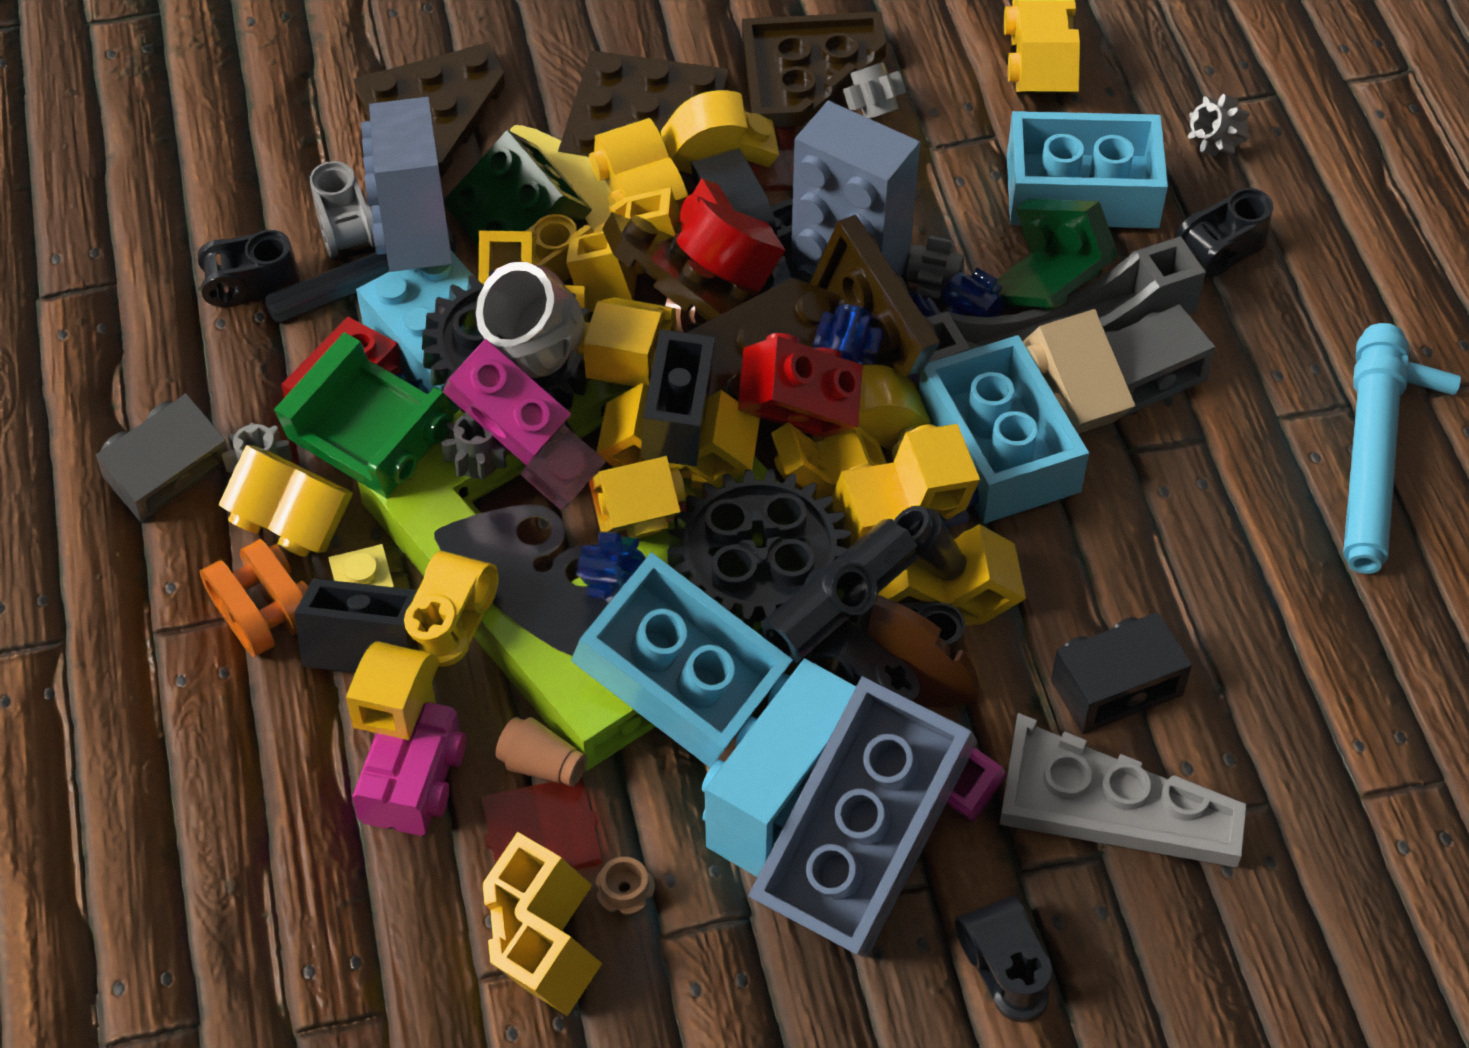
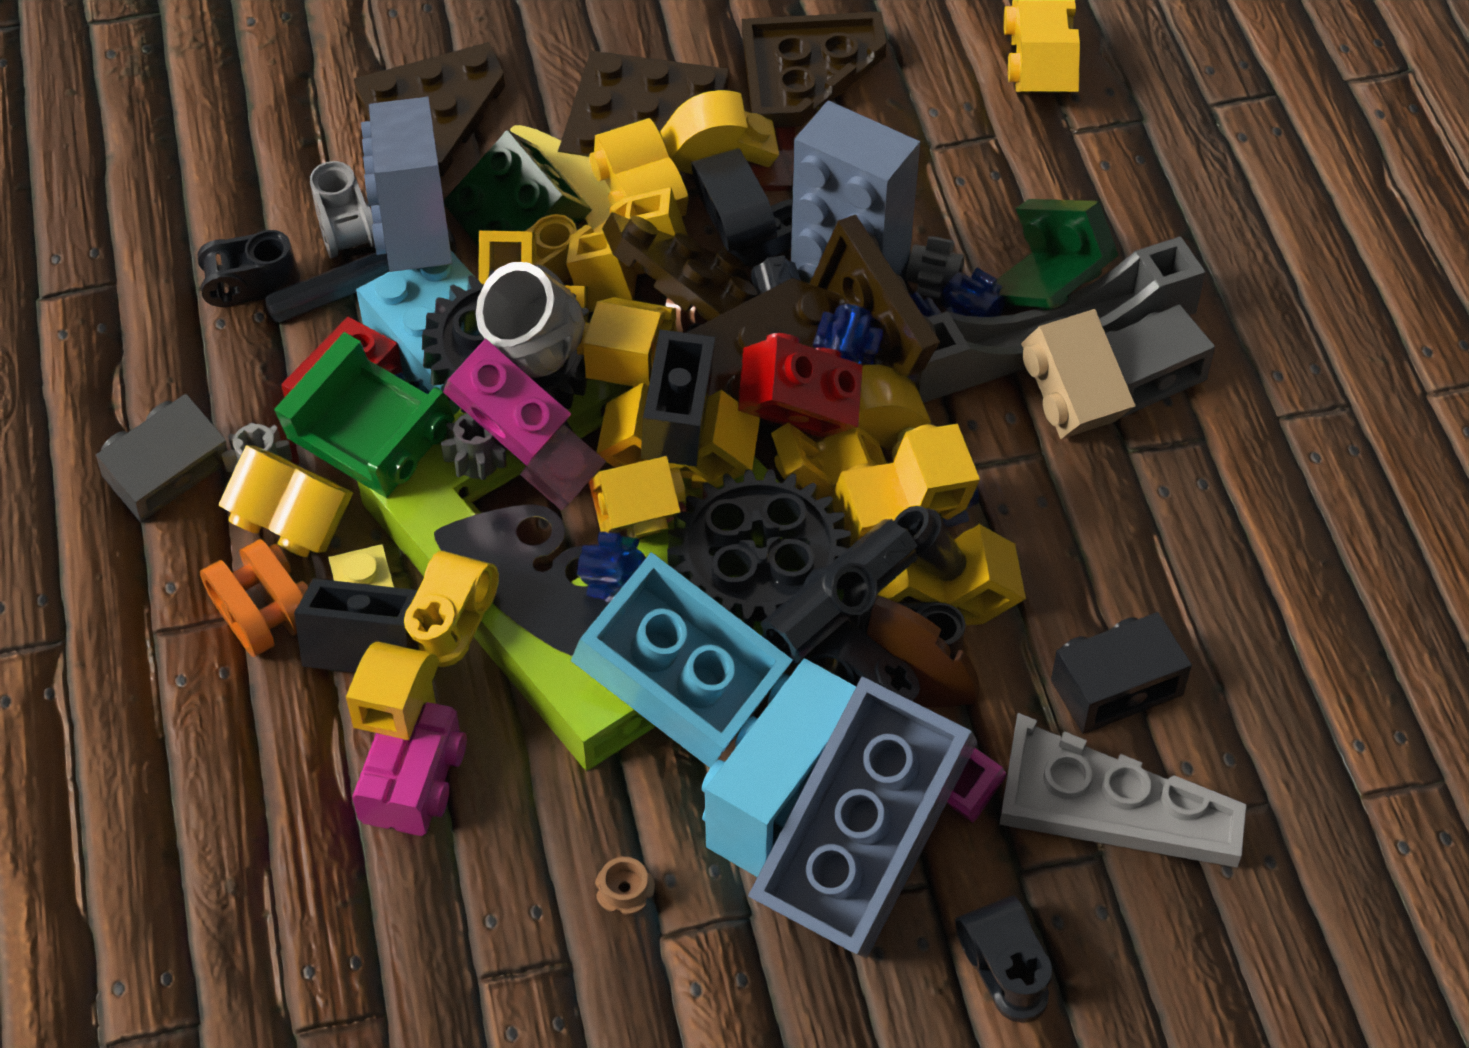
clear red piece [481,777,602,870] -> none
yellow brick [483,832,602,1016] -> none
nougat cone [496,717,587,787] -> none
red brick [676,178,786,292] -> none
light grey gear [843,62,906,118] -> none
medium azure brick [919,335,1089,524] -> none
medium azure brick [1007,111,1168,228] -> none
black piece [1175,188,1274,277] -> none
light grey gear [1188,94,1250,156] -> none
medium azure cylinder [1343,323,1461,574] -> none

